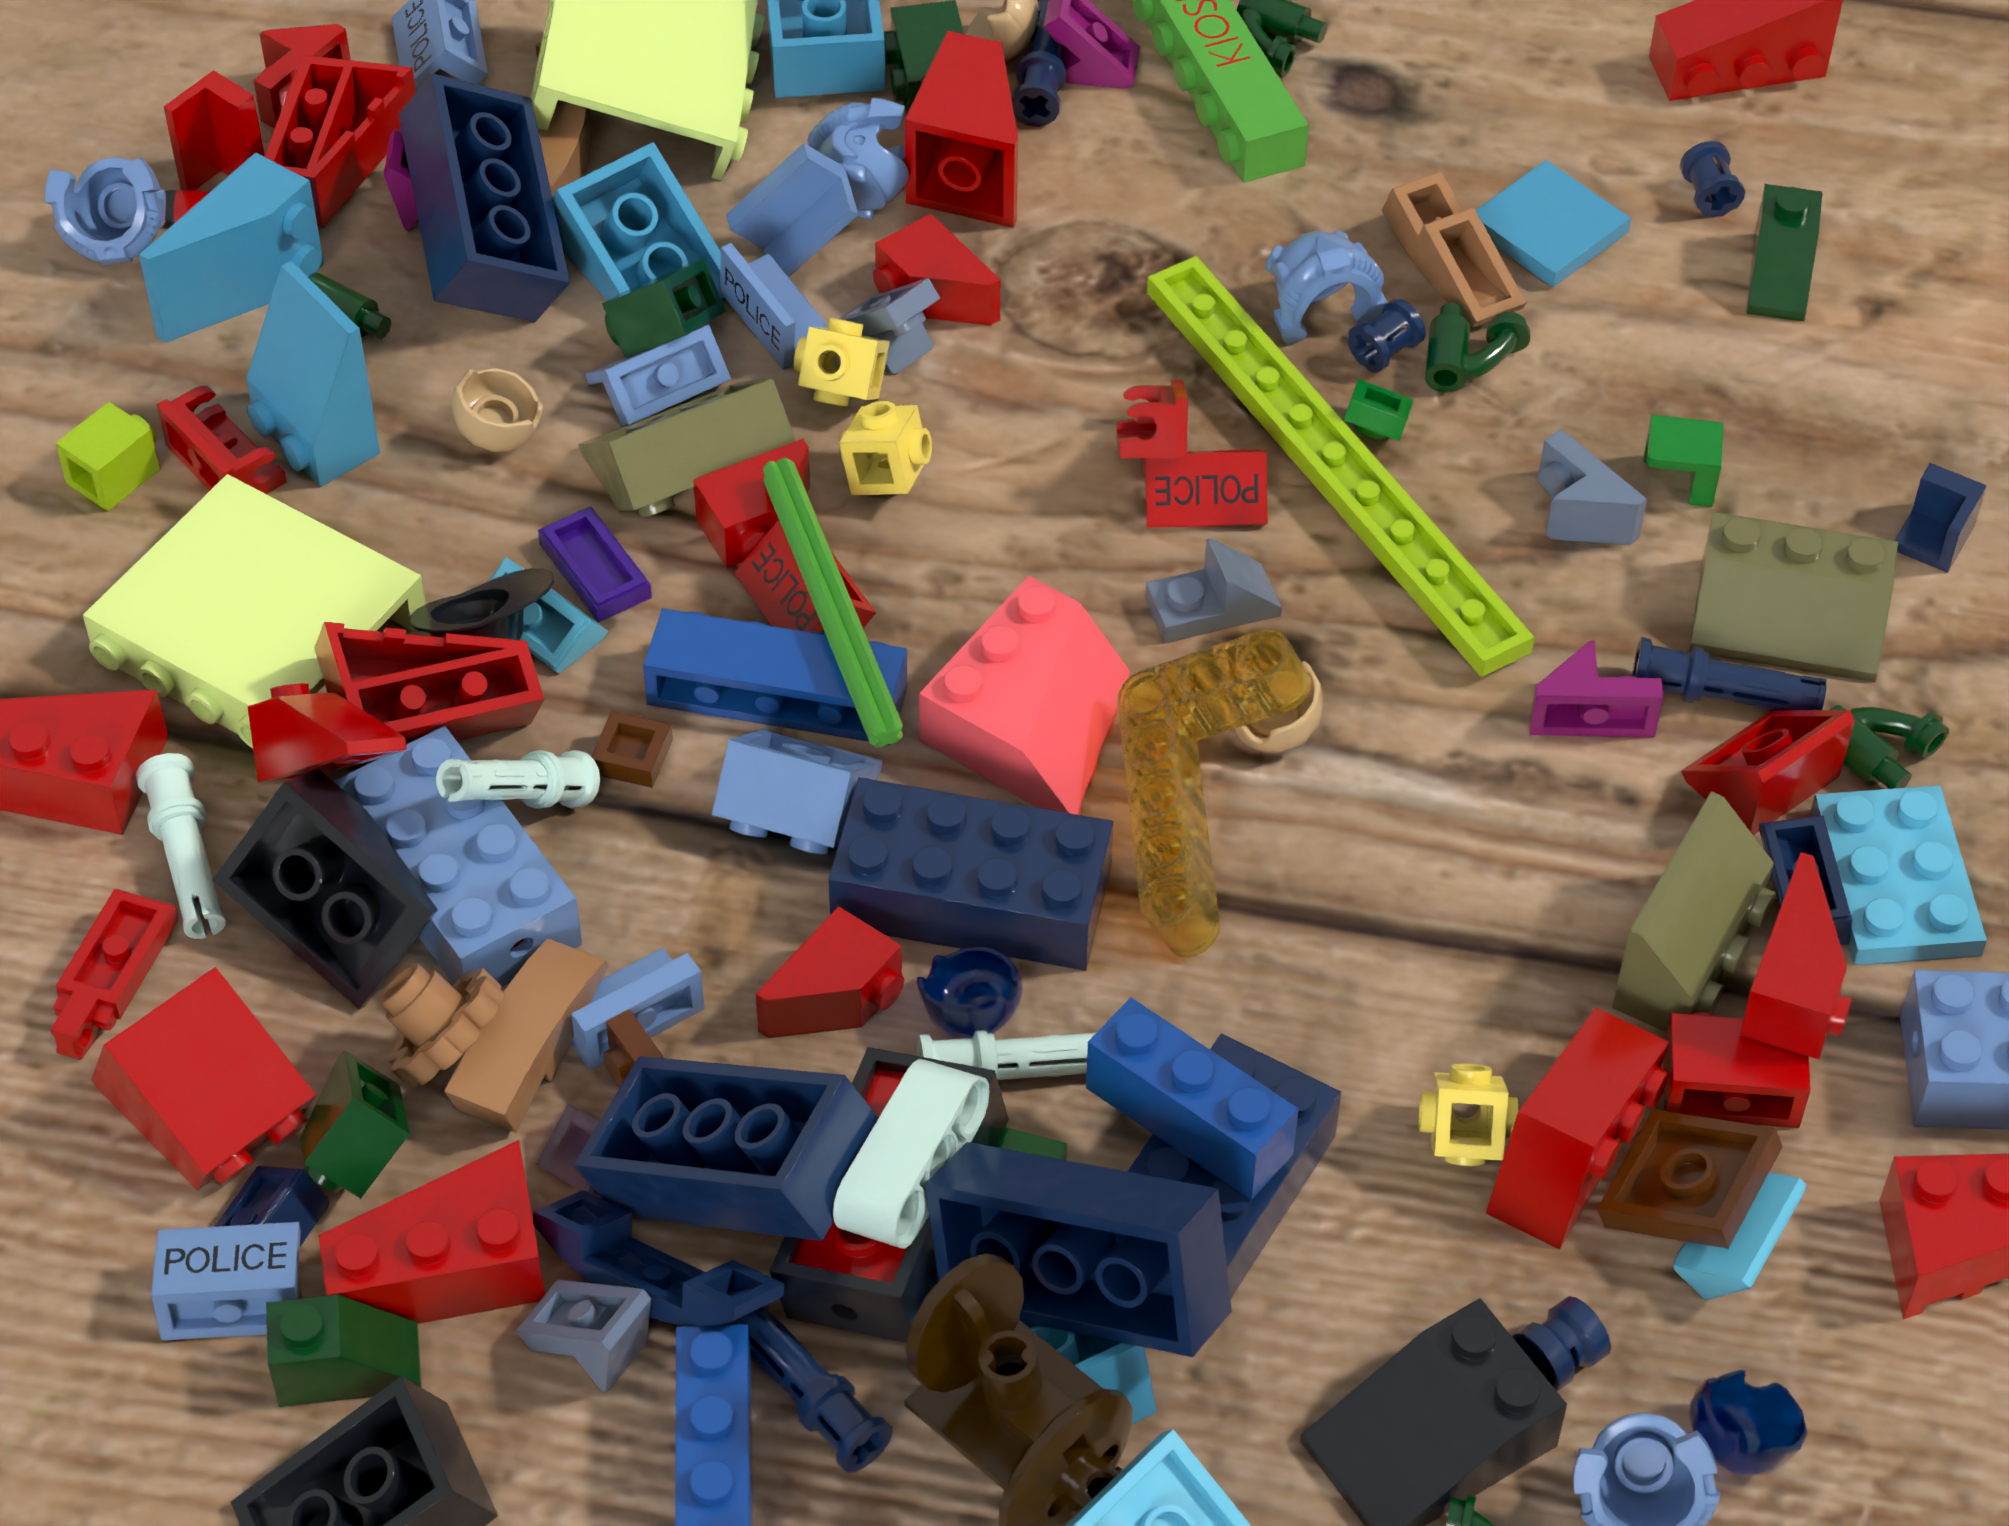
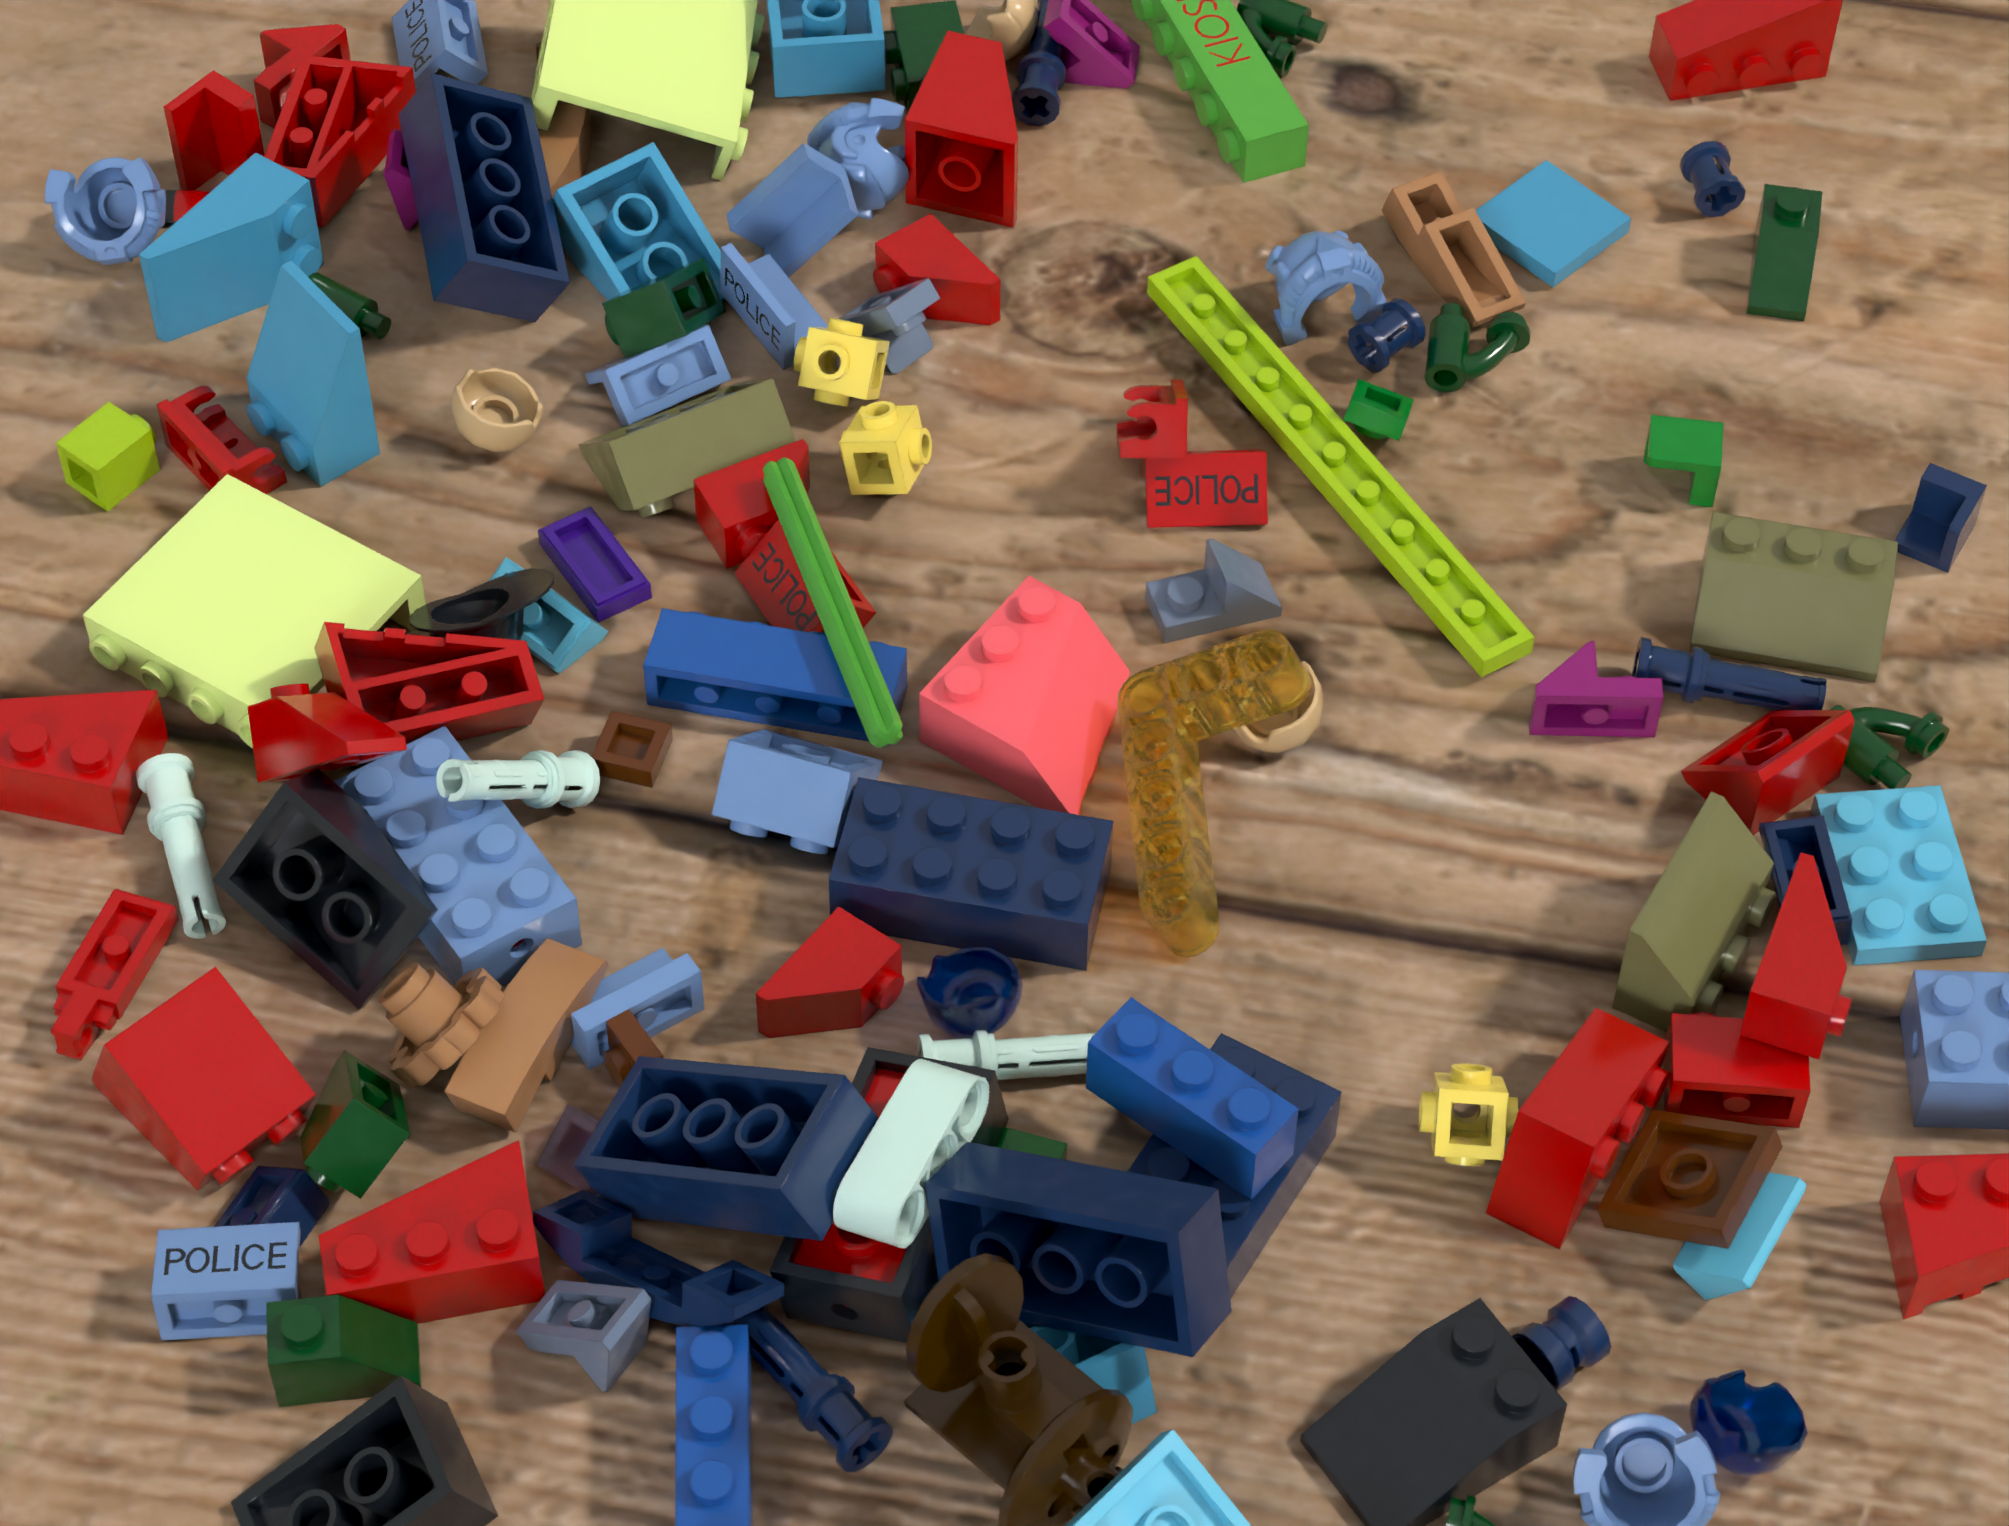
sand blue slope [1537,429,1647,545] -> none

